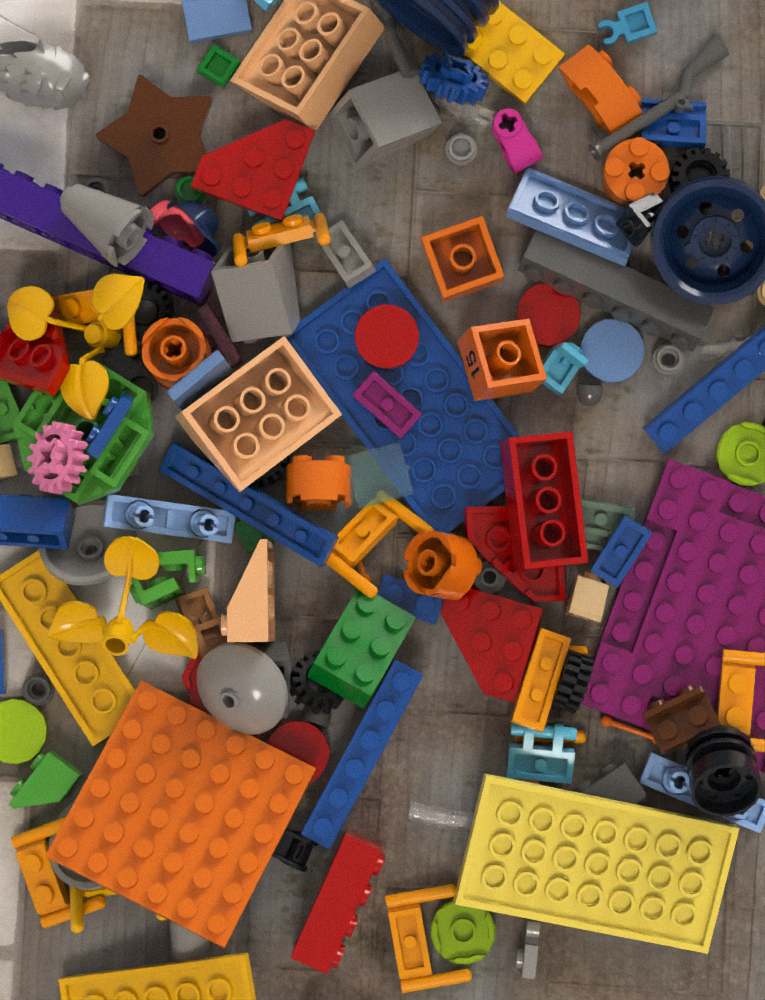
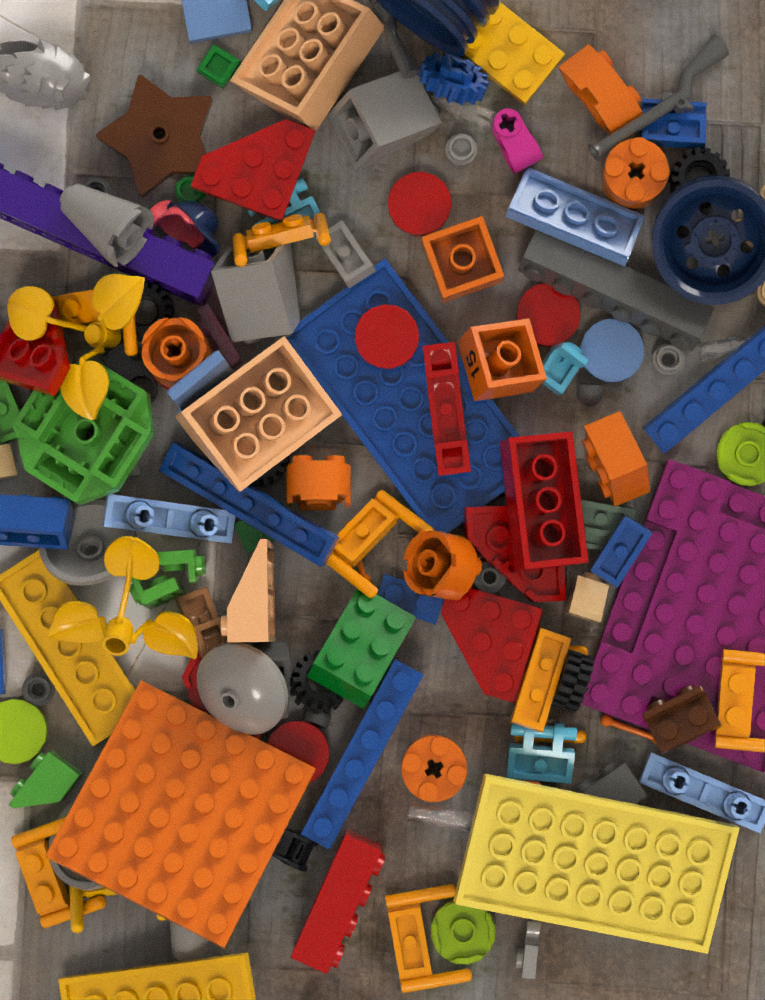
bright pink gear [27,421,89,494] -> none
blue plate [85,392,134,459] -> none
clear light blue piece [345,442,414,509] -> none
magenta plate [352,371,422,439] -> none
dark azure plate [596,2,658,47] -> none
black bracket [615,193,663,247] -> none
black wheel [685,726,761,817] -> none
none -> red tile [388,172,452,237]
none -> orange brick [401,734,467,802]
none -> red slope [422,342,471,476]
none -> orange brick [582,411,650,507]

